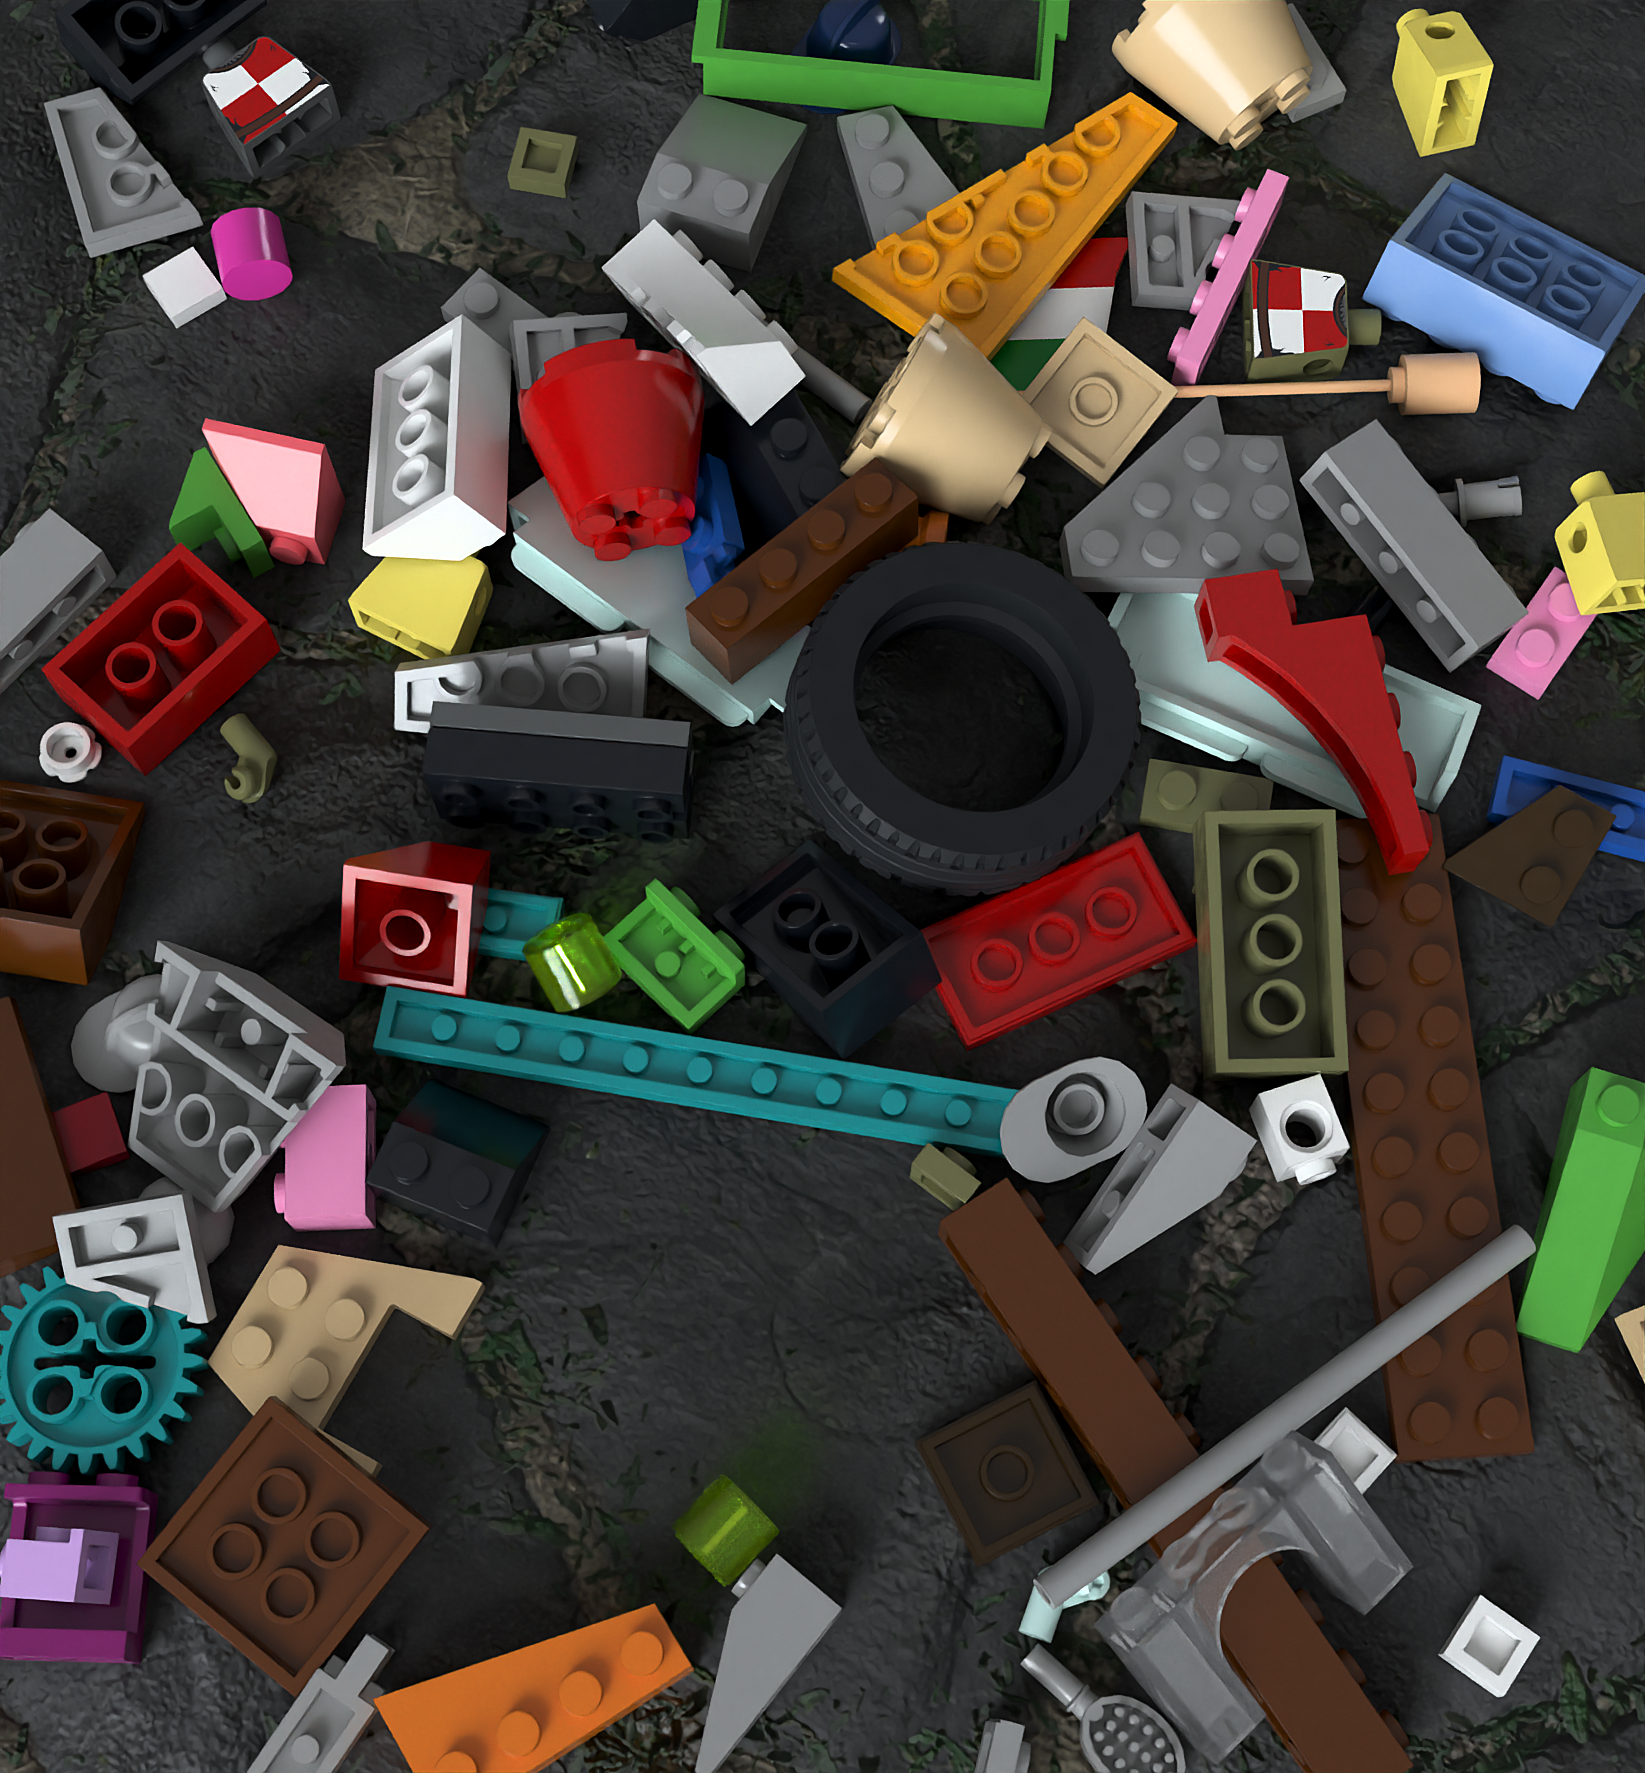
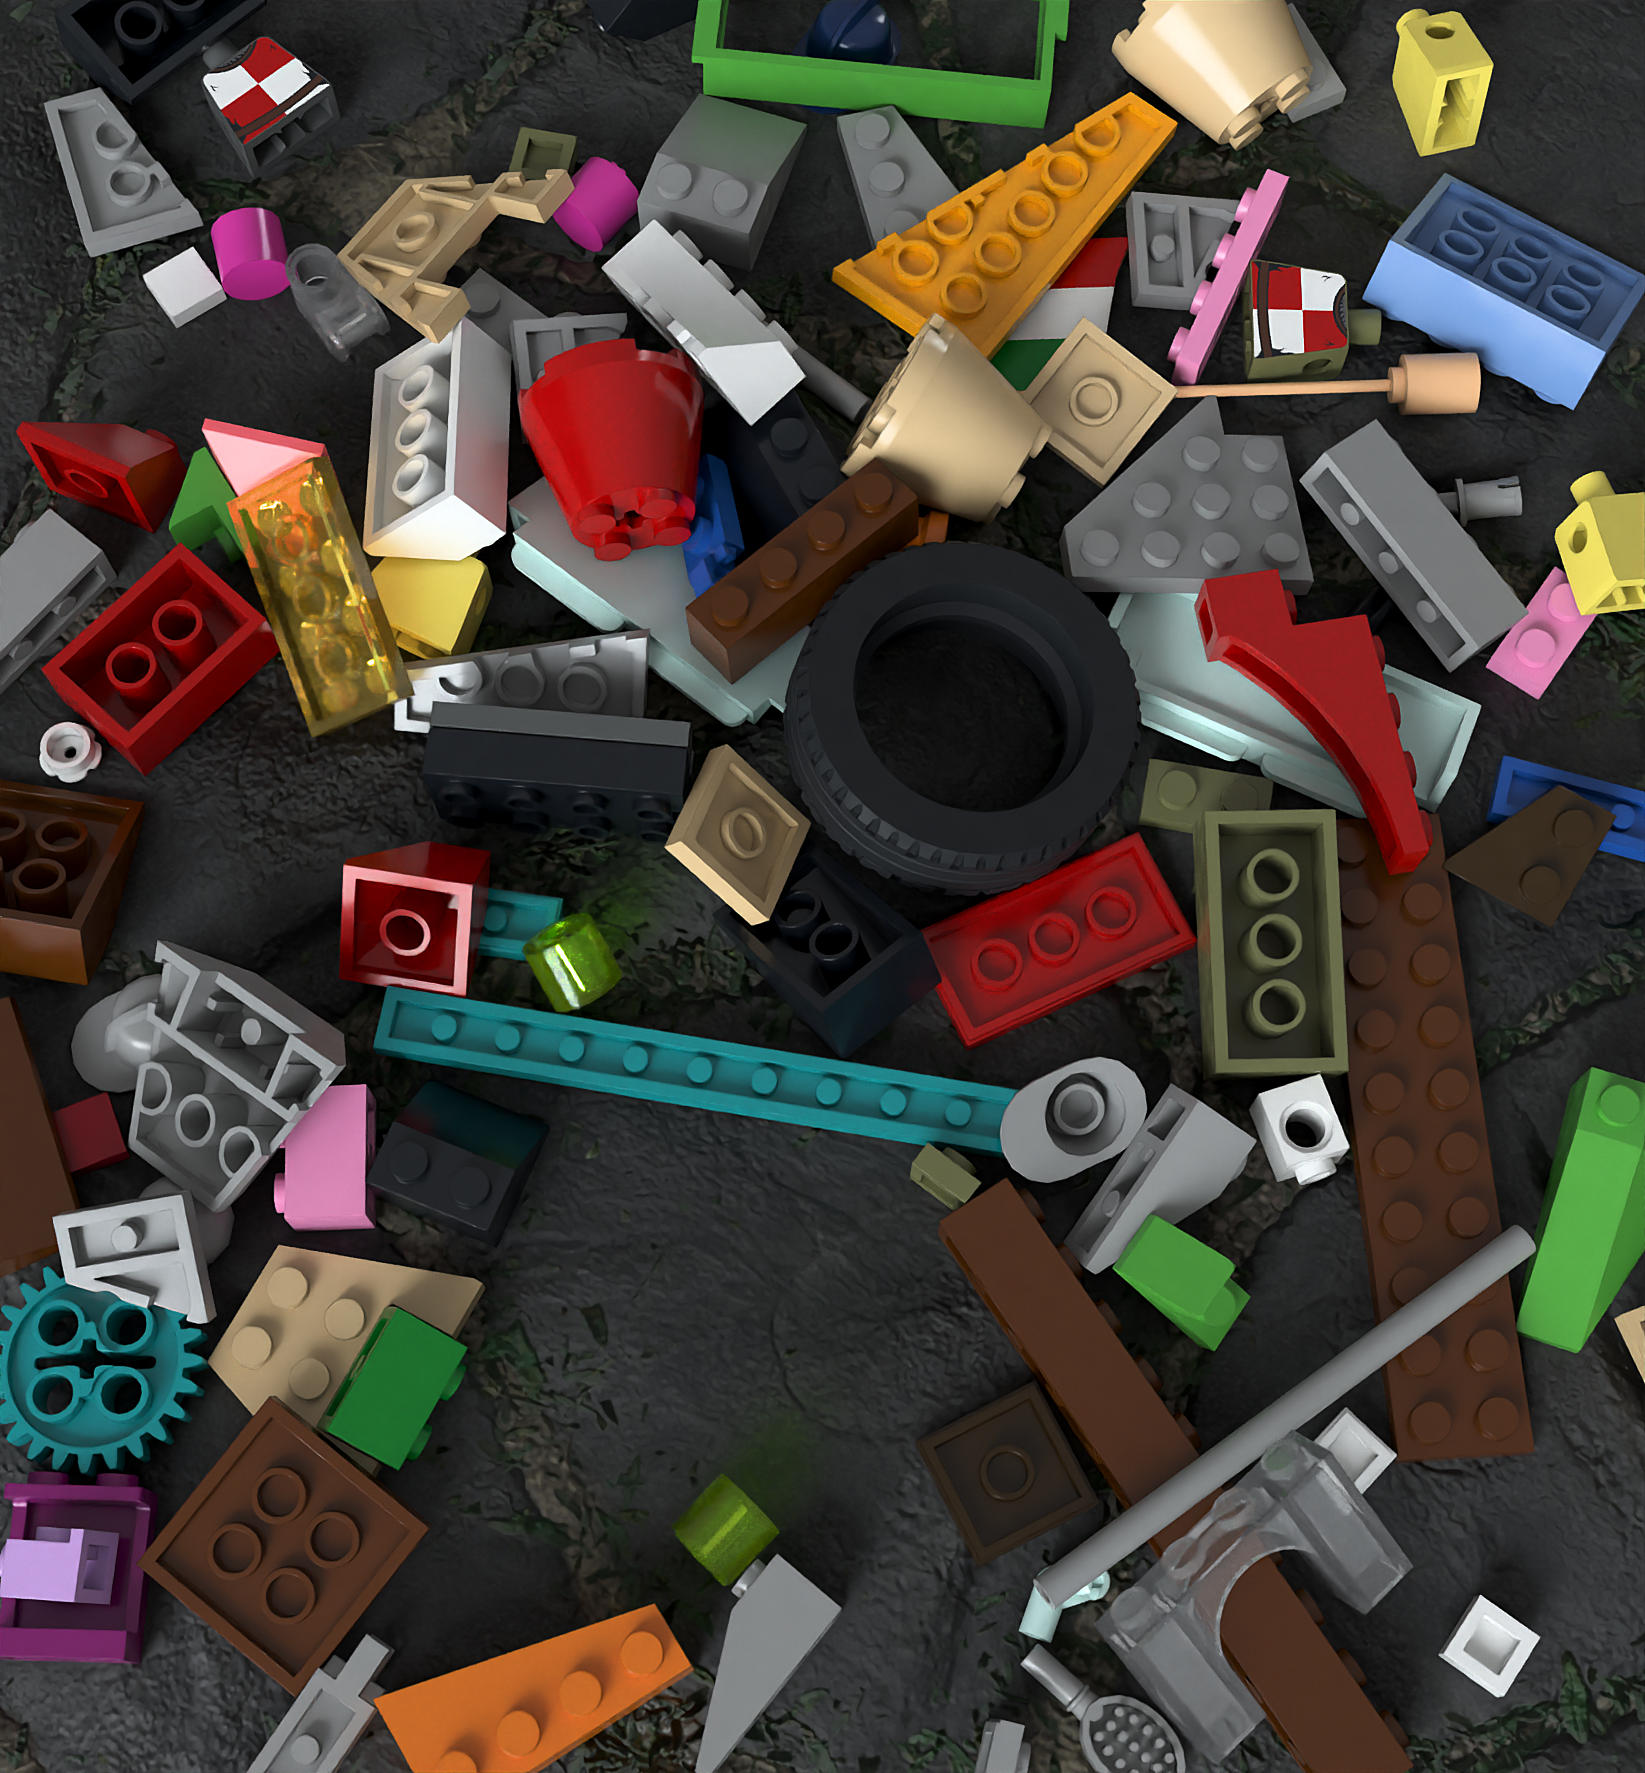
olive arm [220,713,277,803] -> none
bright green bracket [600,878,745,1036] -> none
none -> red slope [16,421,187,534]
none -> clear yellow plate [226,456,415,738]
none -> clear piece [285,243,391,363]
none -> green brick [316,1307,468,1471]
none -> tan wing [336,169,575,344]
none -> dark pink piece [552,157,639,252]
none -> tan plate [664,744,811,925]
none -> bright green slope [1112,1214,1251,1351]

